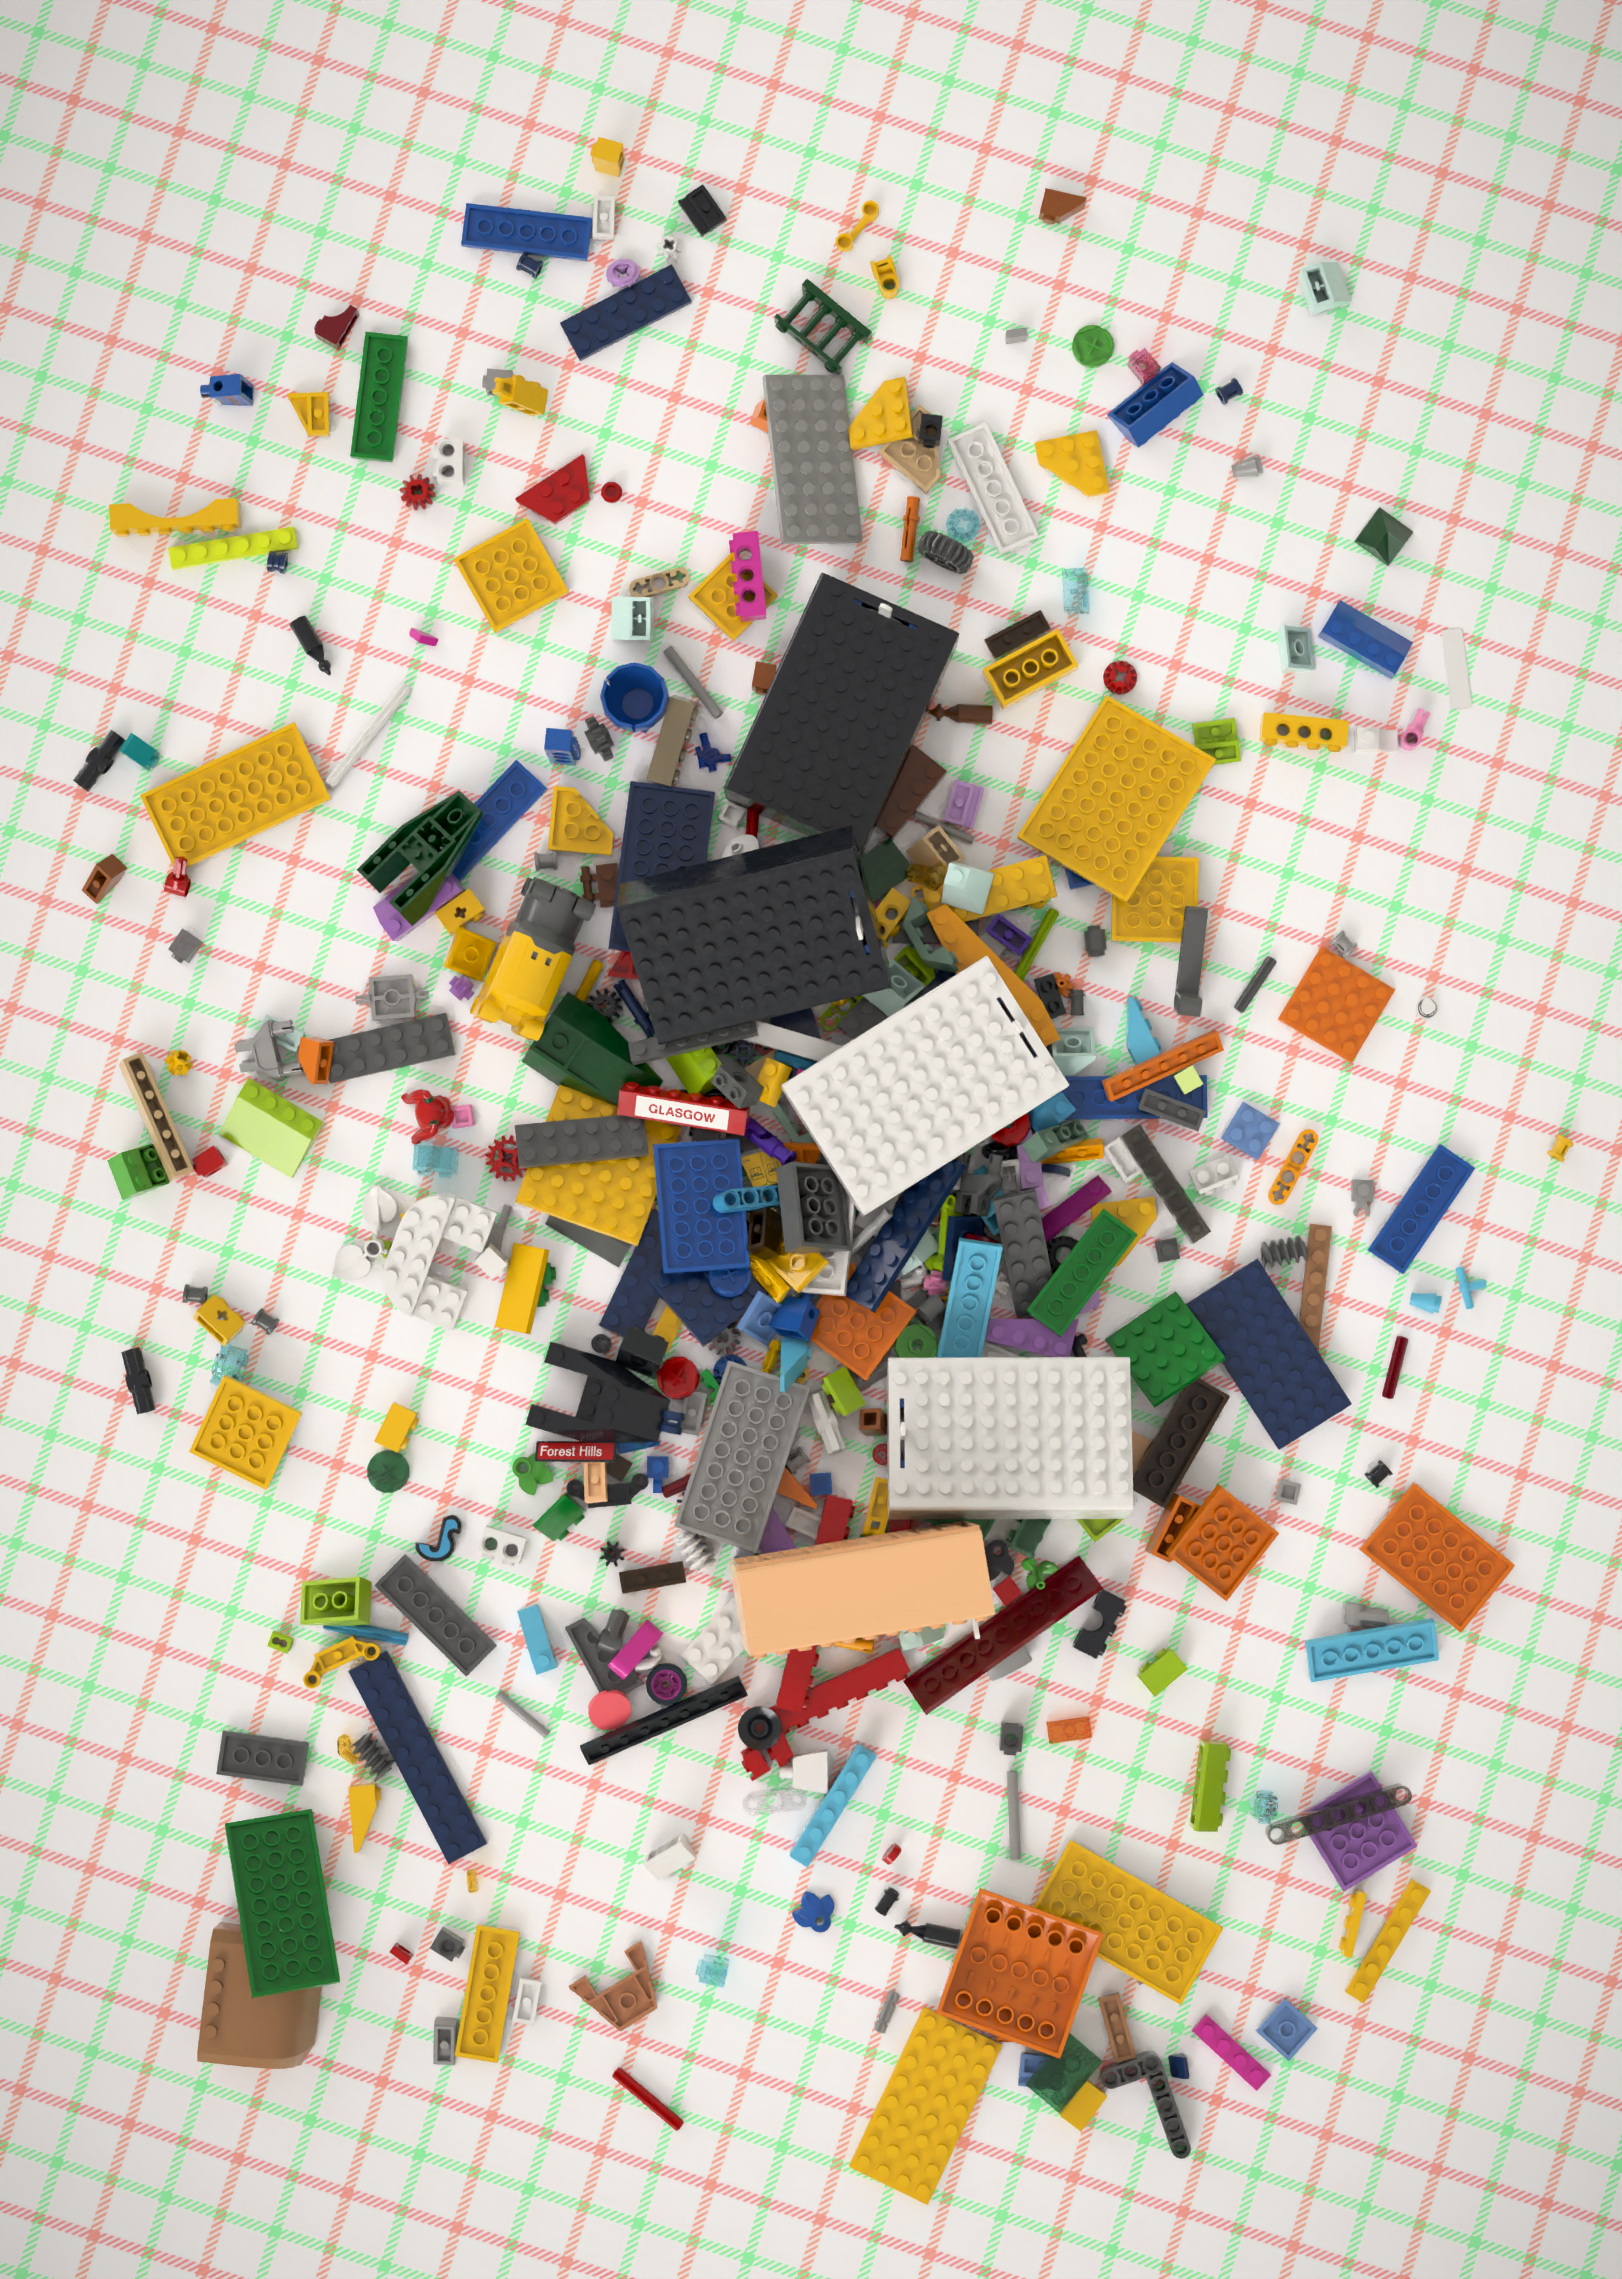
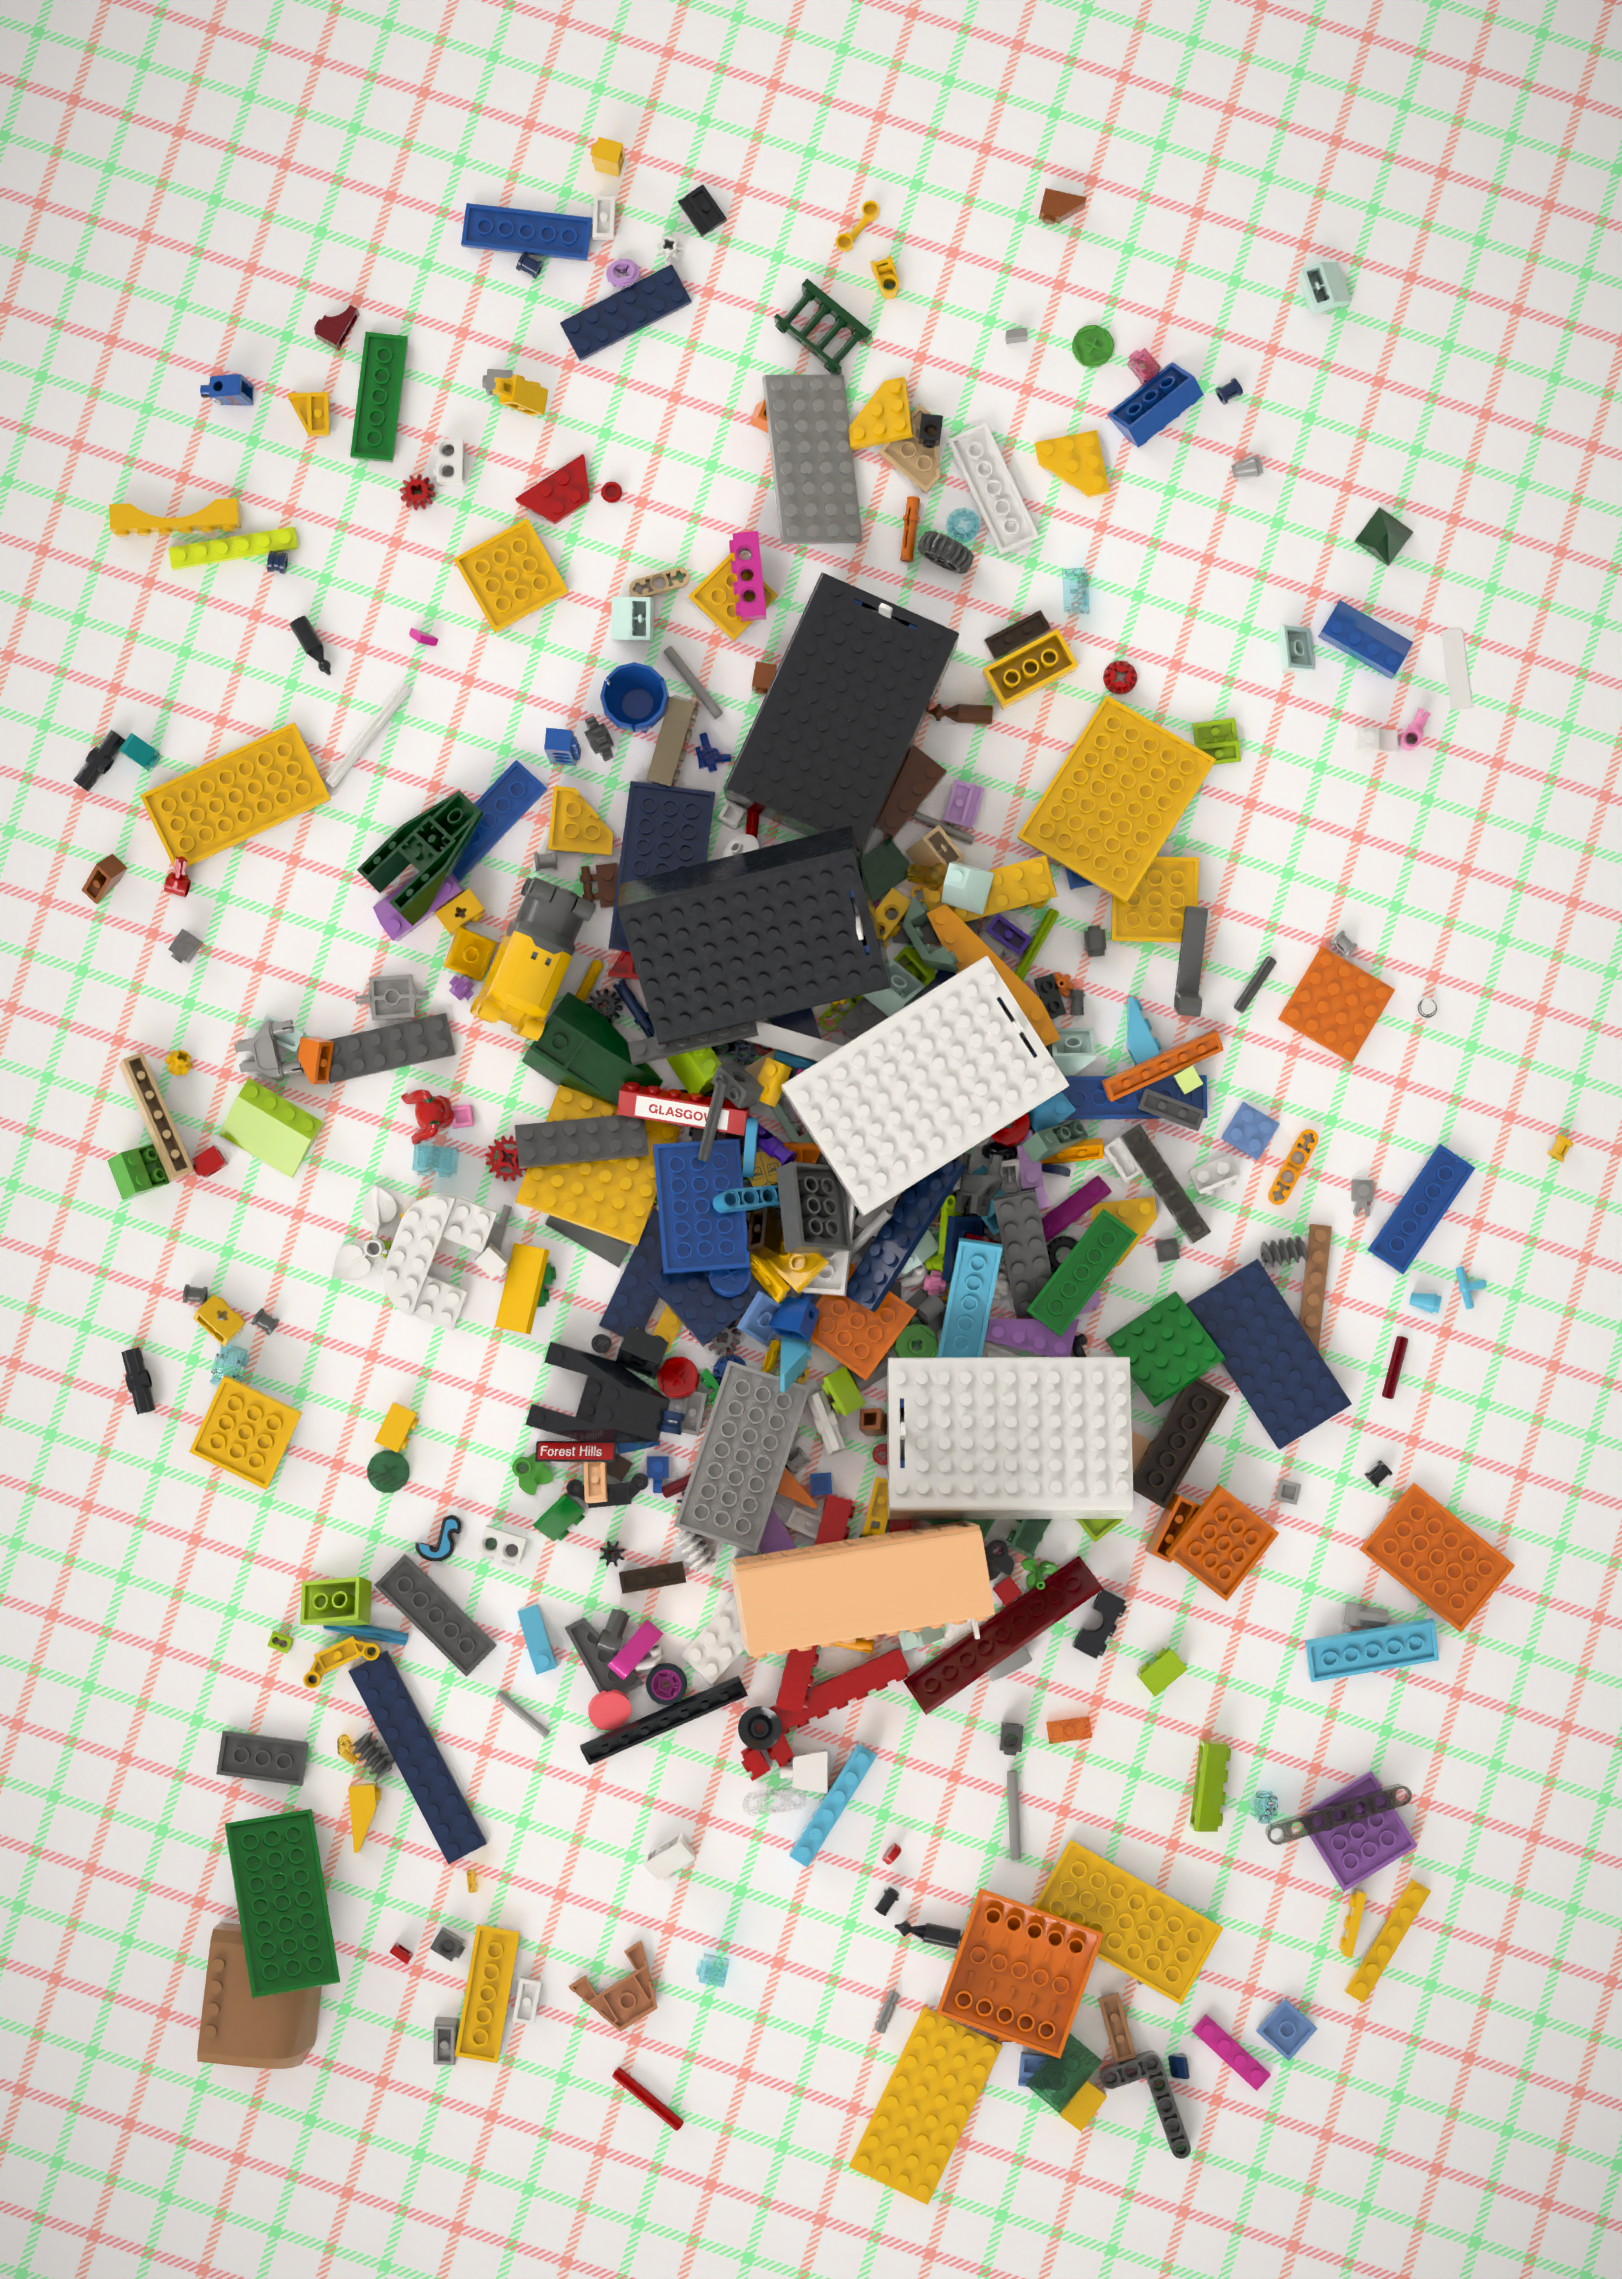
blue plate [792,1891,835,1933] -> none
yellow brick [1259,712,1349,752] -> none
none -> dark grey axle [698,1080,728,1162]
none -> dark azure beam [742,1117,759,1178]

